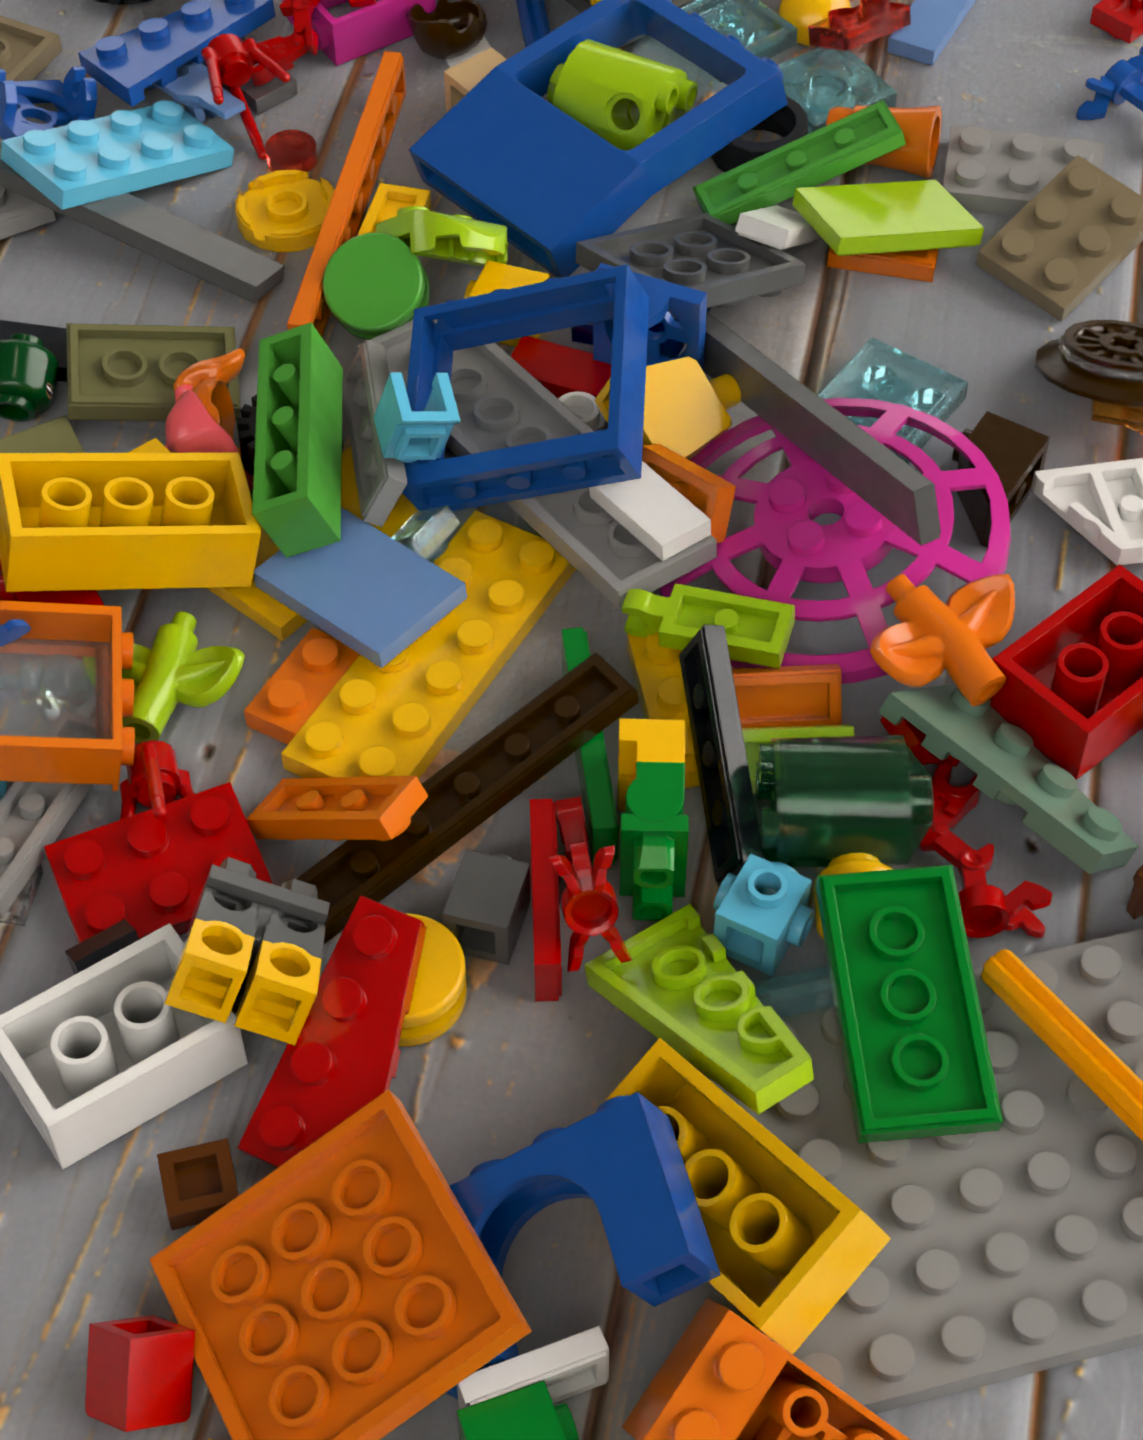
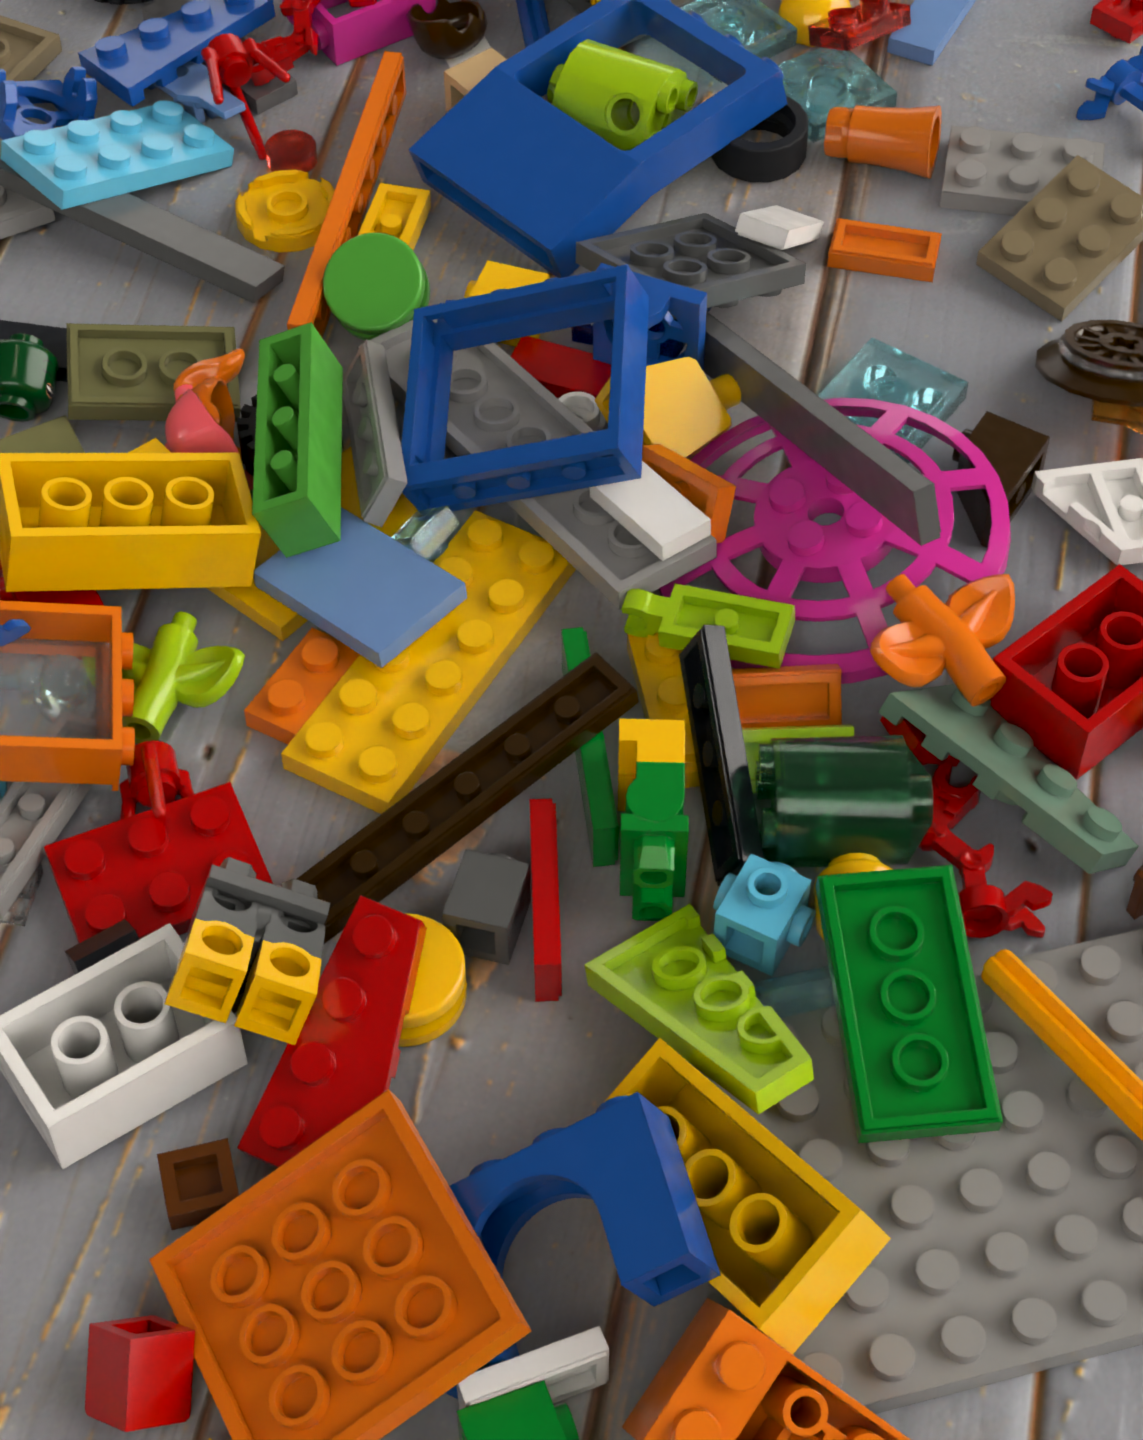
orange plate [246,776,428,841] -> none
medium azure window [373,372,461,463] -> none
lime slope [376,206,508,267] -> none
red piece [549,796,632,972] -> none
bright green tile [692,100,906,225] -> none
lime tile [792,180,984,256] -> none

